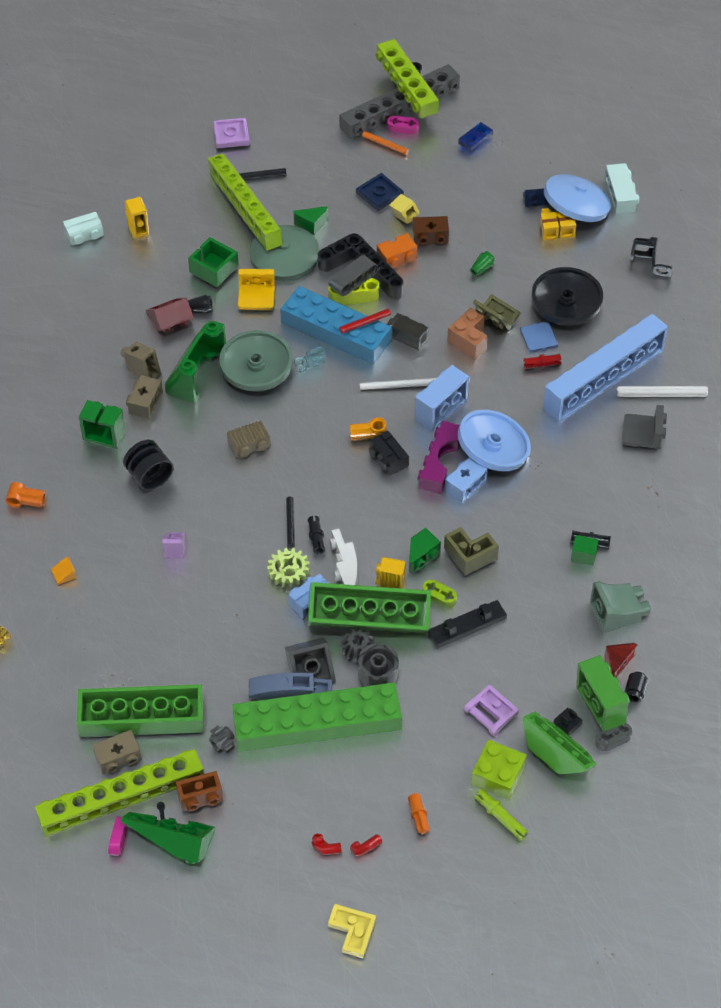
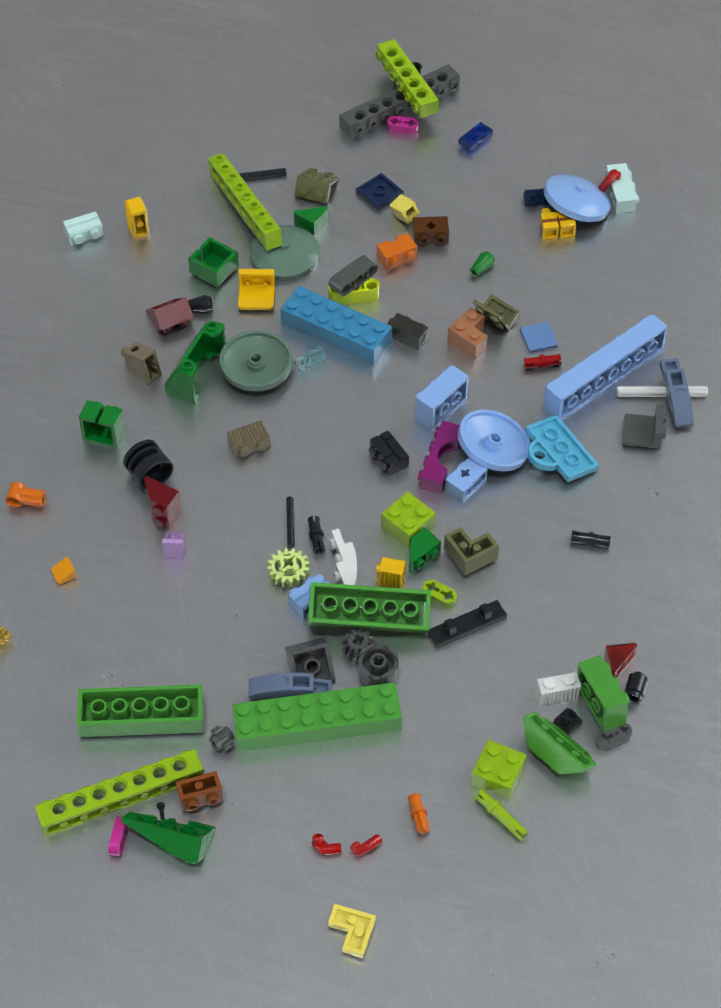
dark tan brick [92,730,142,775] -> none
dark tan brick [126,375,163,419] -> none
lavender plate [213,118,250,148] -> none
black beam [318,233,403,299] -> none
red bar [339,309,391,334] -> none
light orange piece [350,417,387,441] -> none
white bar [359,378,470,390] -> none
orange bar [362,131,409,155] -> none
lavender plate [463,685,519,736] -> none
black dish [531,267,603,325] -> none
green panel [571,535,599,566] -> none
sand green hips [590,581,651,633] -> none
black piece [630,237,673,277] -> none
none -> dark red slope [144,476,182,530]
none -> olive bracket [294,168,339,204]
none -> lime brick [381,491,436,549]
none -> medium azure plate [525,415,599,482]
none -> white brick [535,672,581,707]
none -> red arm [598,169,621,192]
none -> sand blue slope [659,358,694,428]

